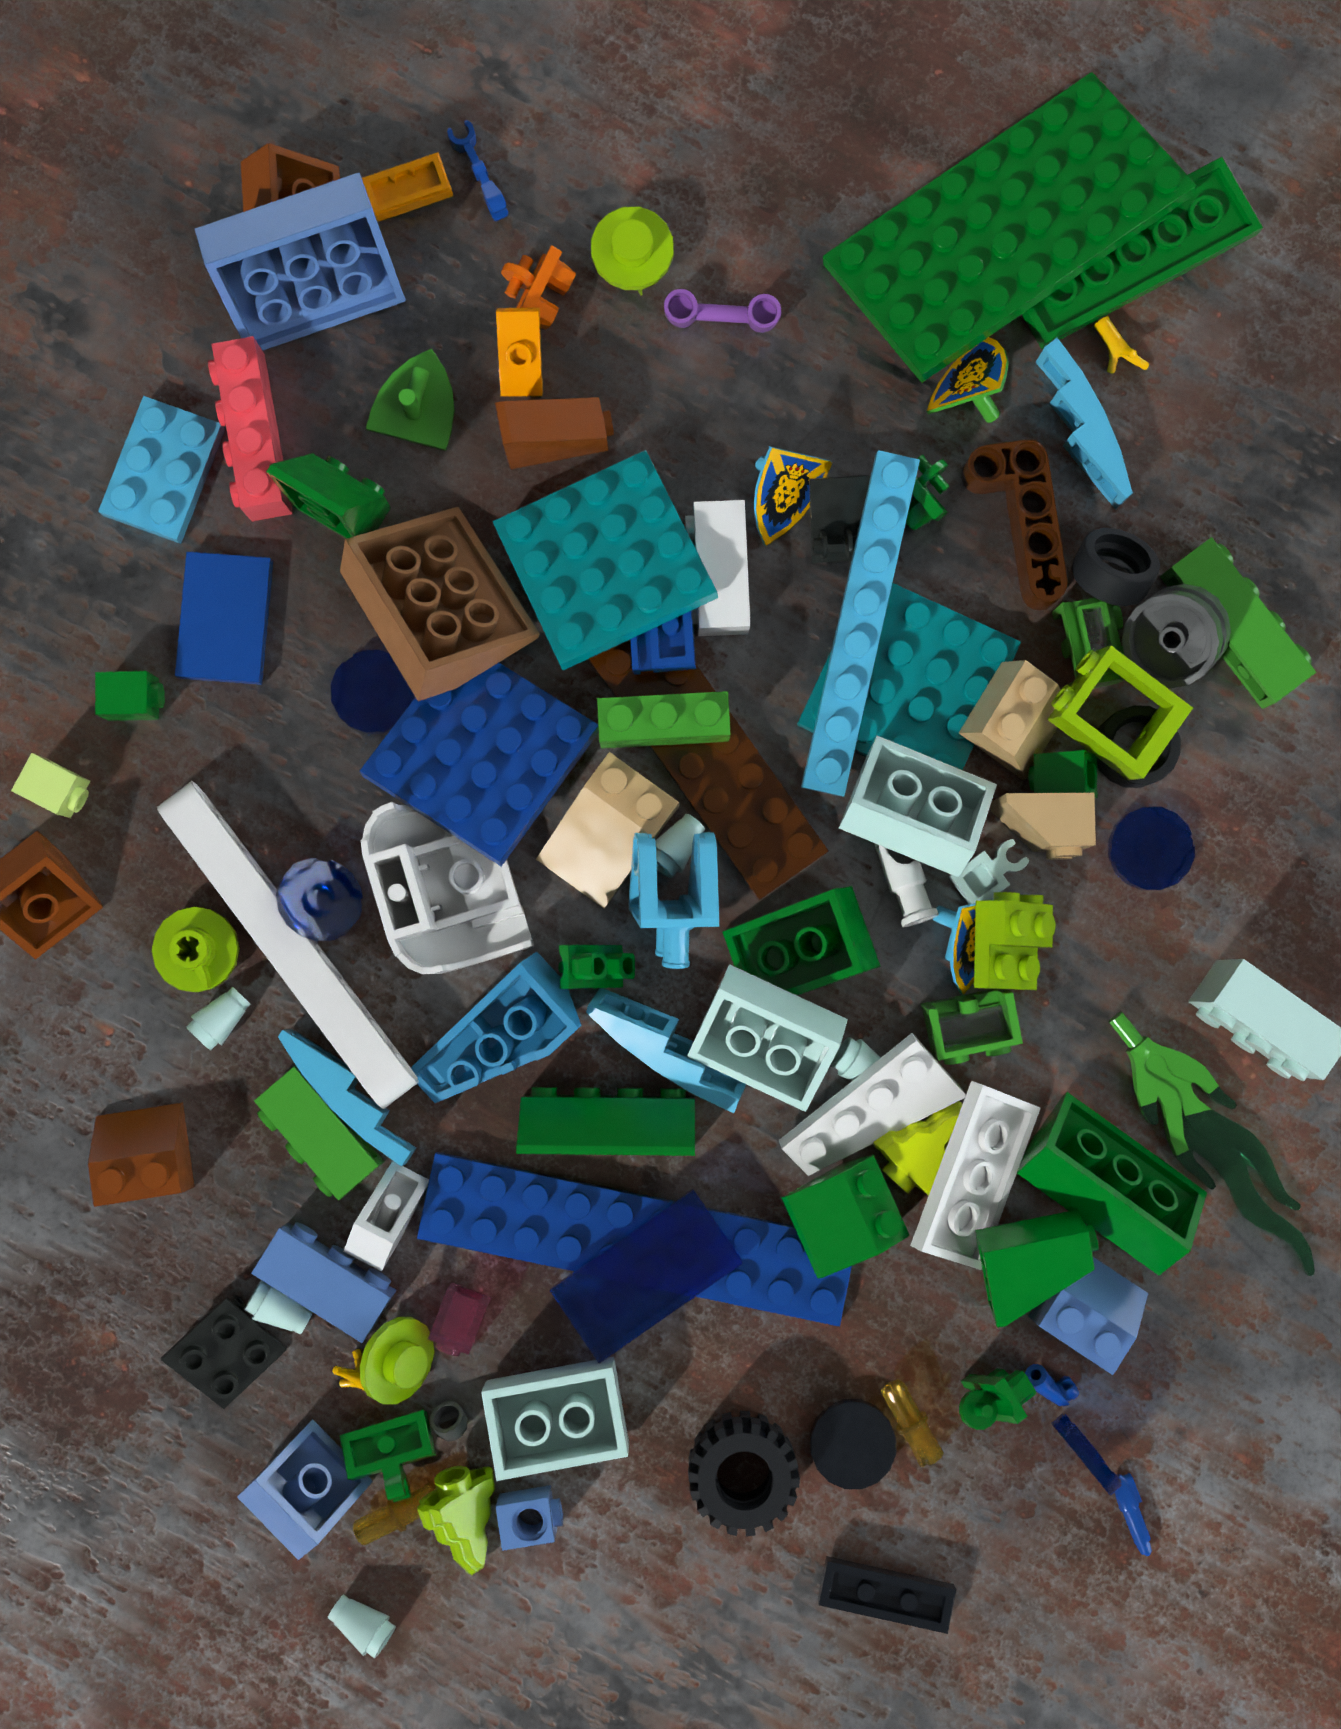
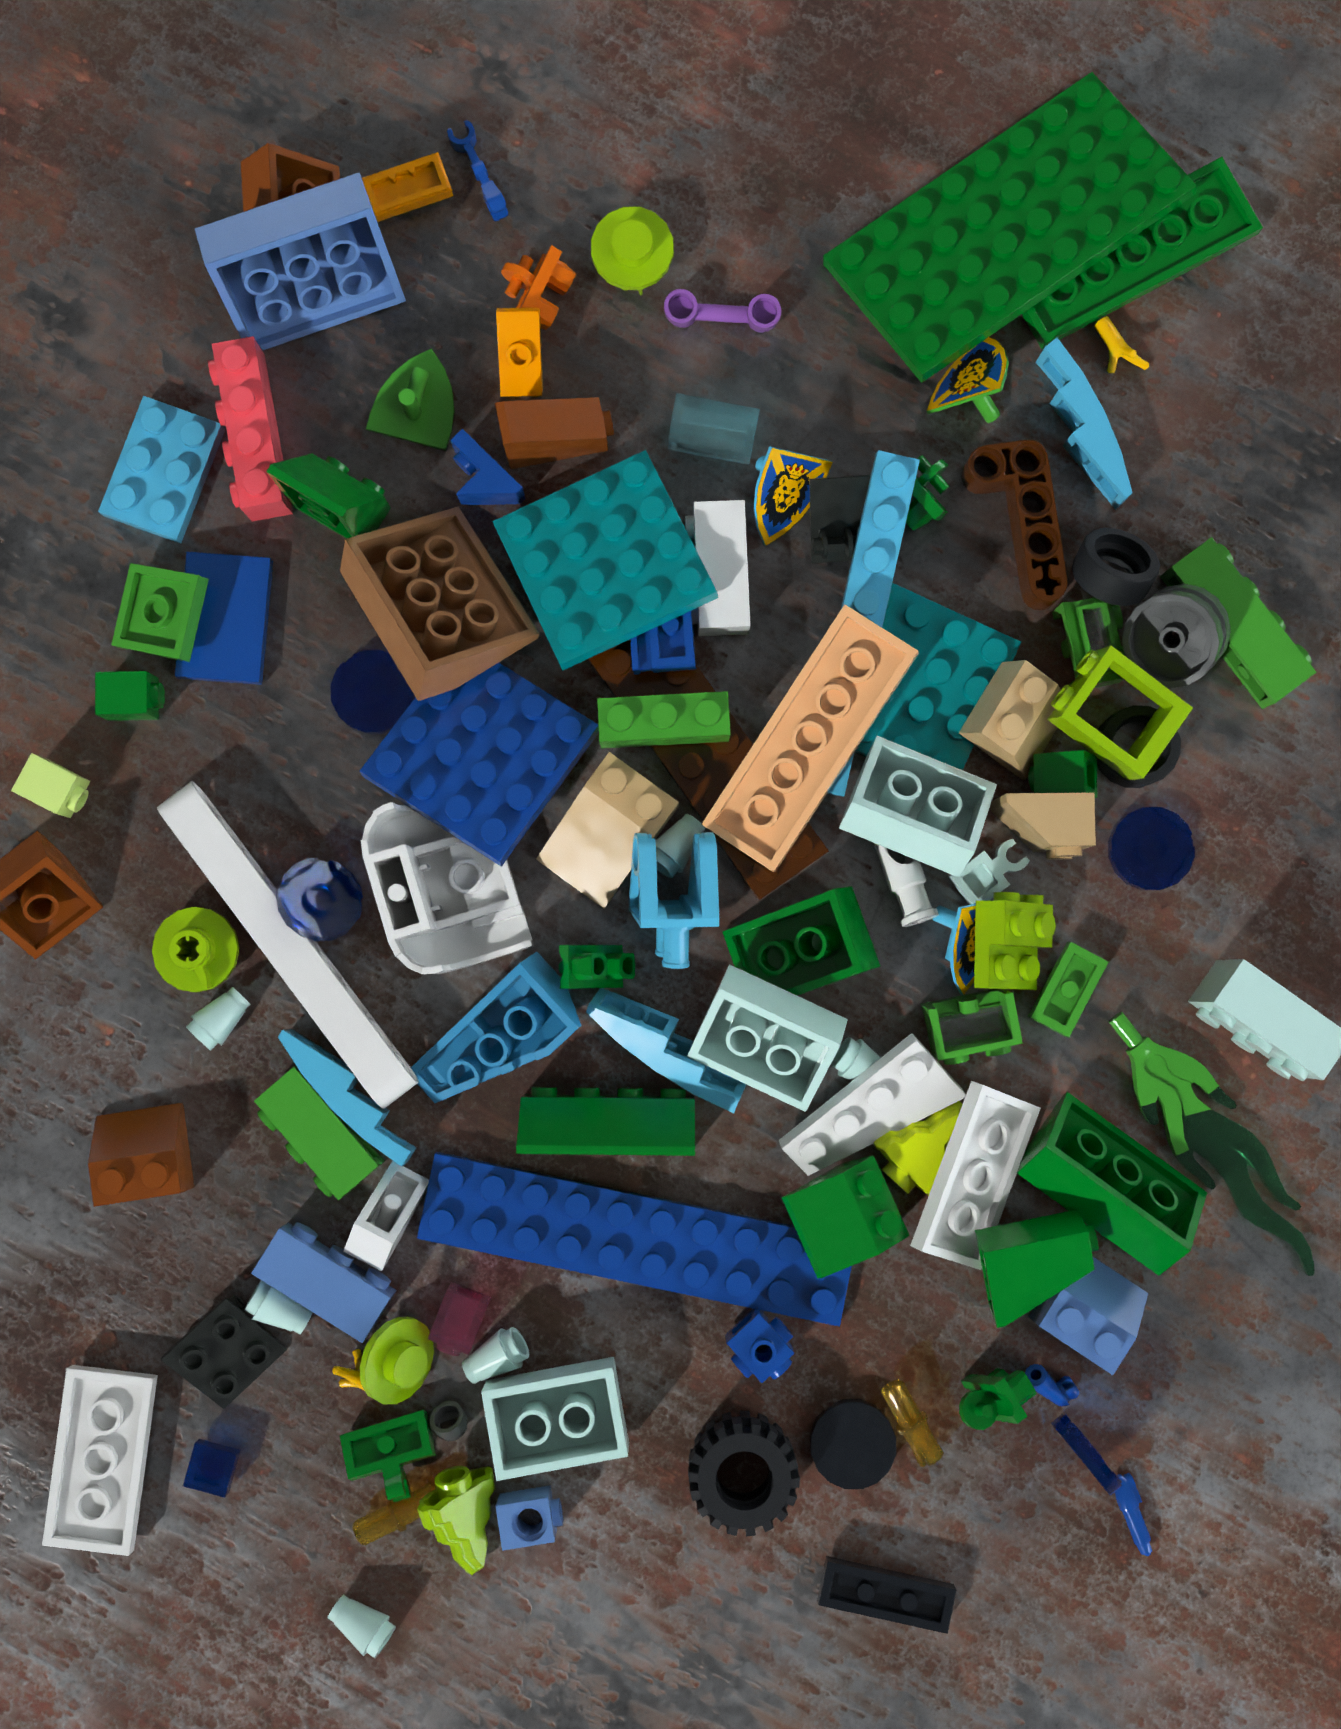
medium blue slope [237,1419,373,1560] -> none
clear blue tile [550,1188,743,1364] -> none
none -> white plate [42,1365,158,1556]
none -> bright green plate [111,563,209,662]
none -> clear blue plate [183,1439,241,1498]
none -> blue slope [450,429,526,505]
none -> light aqua cone [462,1327,529,1384]
none -> clear light blue brick [668,393,760,465]
none -> light nougat plate [701,604,919,872]
none -> blue brick [725,1307,794,1383]
none -> bright green plate [1028,941,1109,1038]

